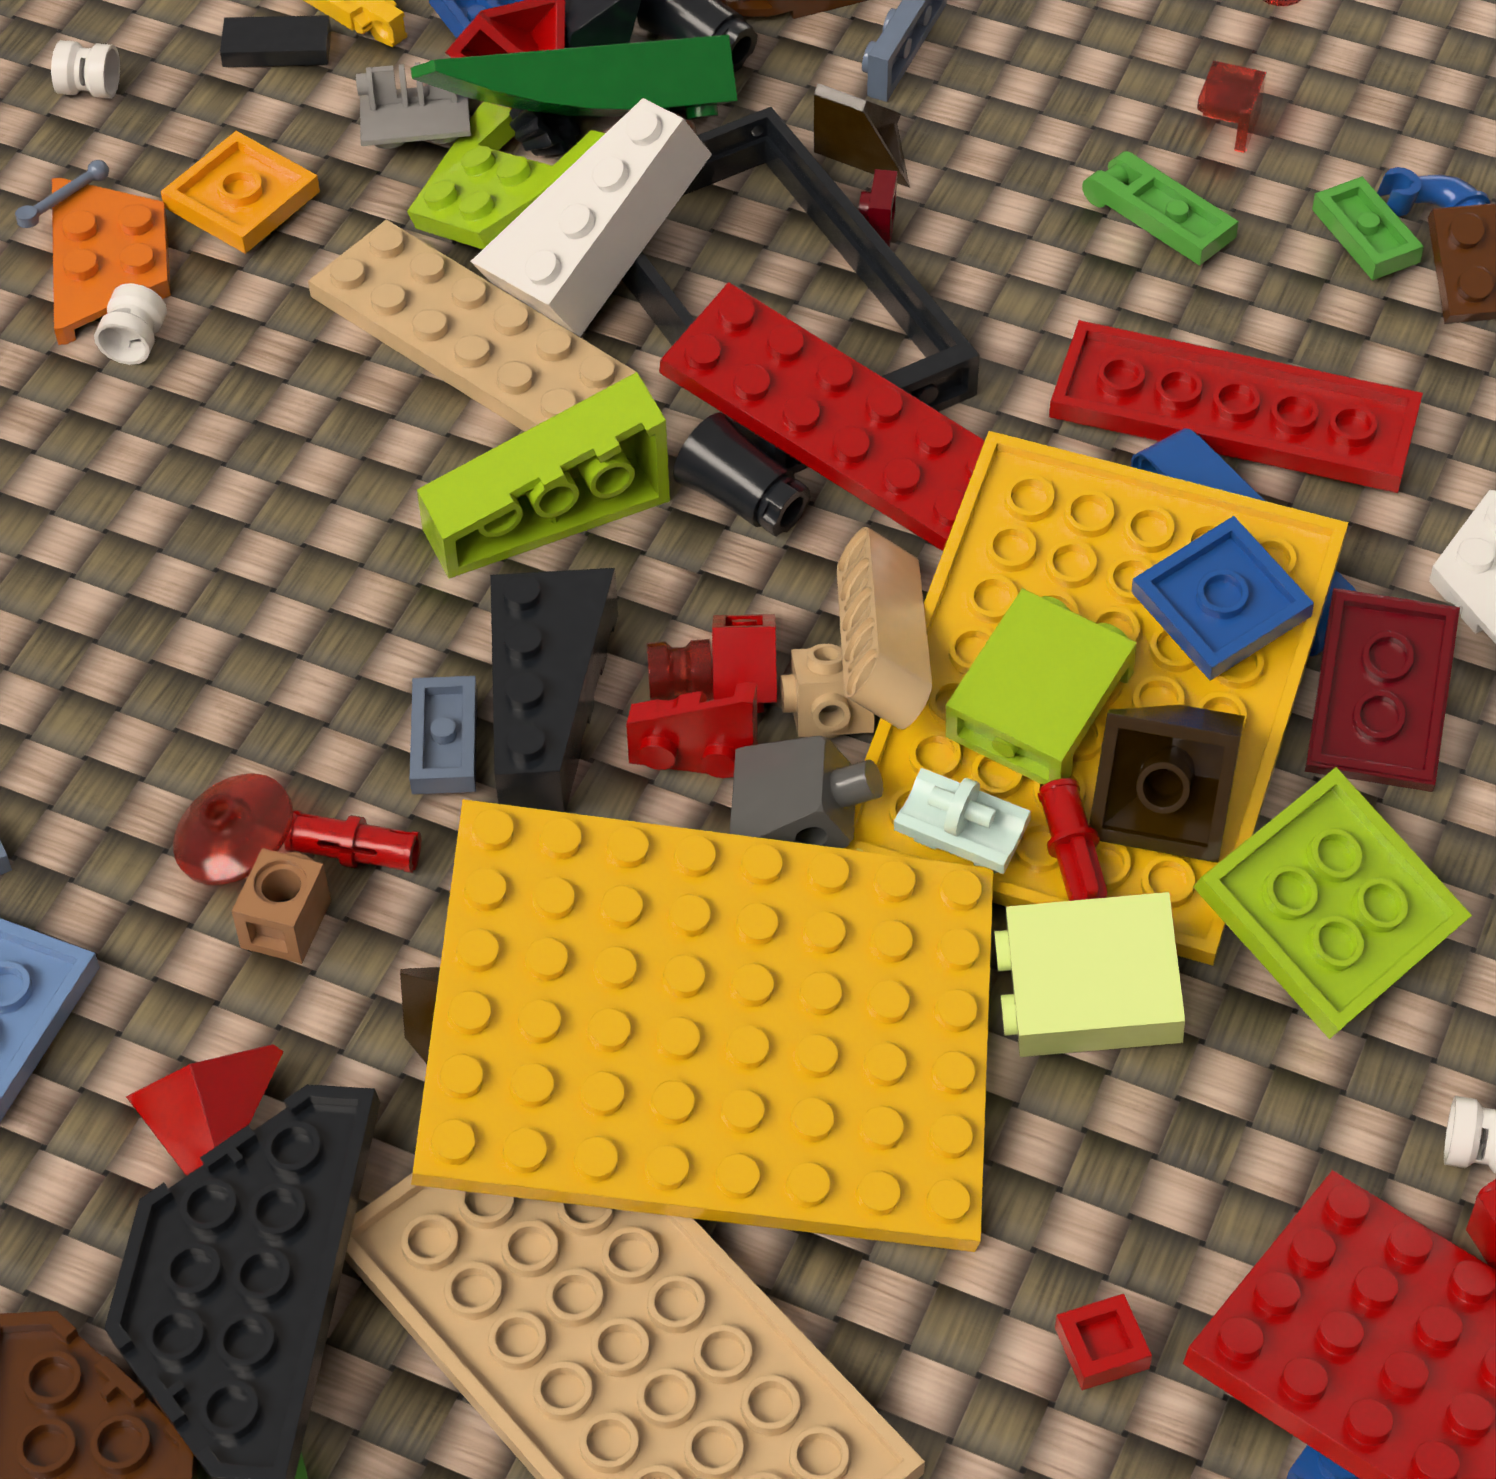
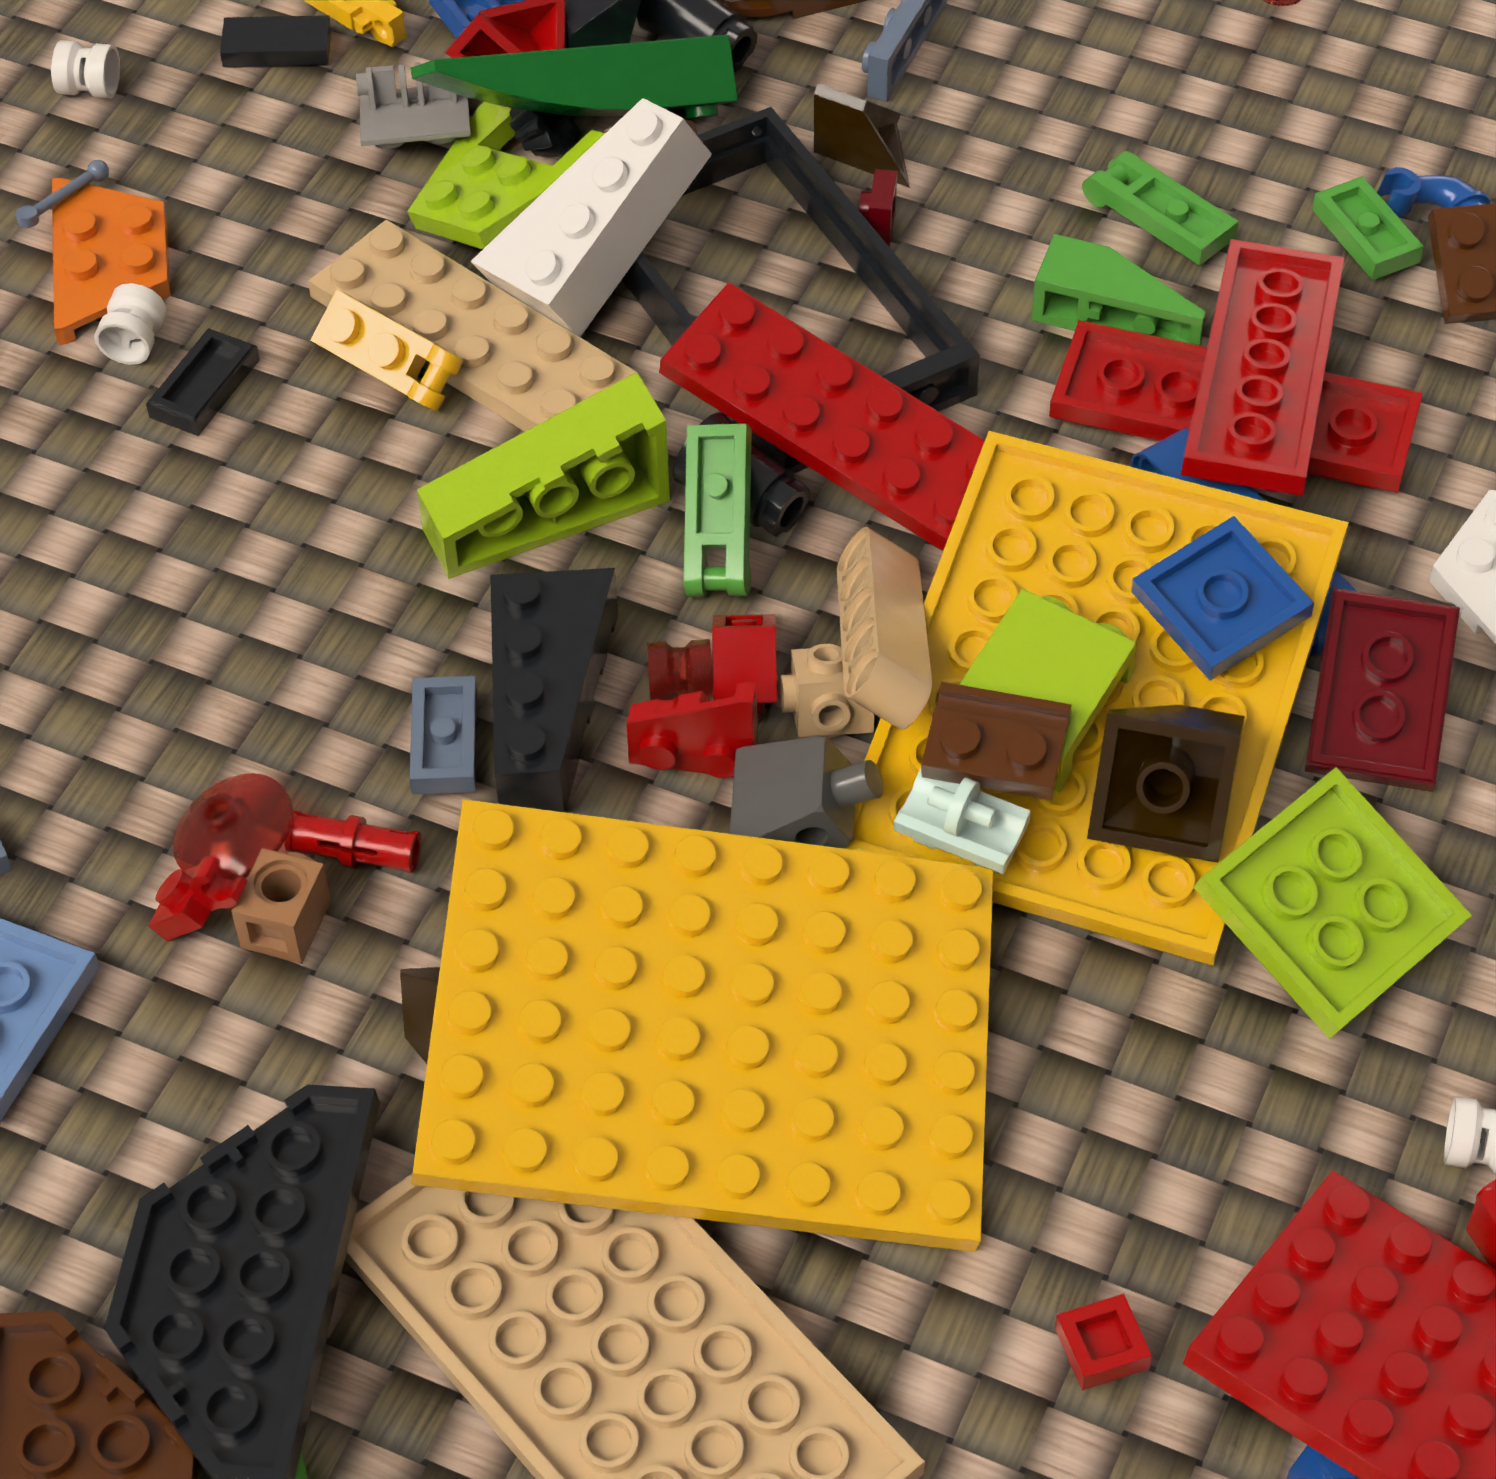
red slope [126,1044,284,1175] -> none
light orange plate [161,131,320,254] -> none
yellowish green brick [994,892,1185,1057] -> none
red axle [1038,778,1107,901] -> none
clear red panel [1197,60,1267,153] -> none
none -> black tile [146,328,260,436]
none -> red plate [148,856,248,941]
none -> plate [310,289,464,412]
none -> bright green plate [684,424,752,597]
none -> reddish brown plate [921,682,1072,801]
none -> bright green slope [1031,234,1206,346]
none -> red plate [1181,239,1344,496]

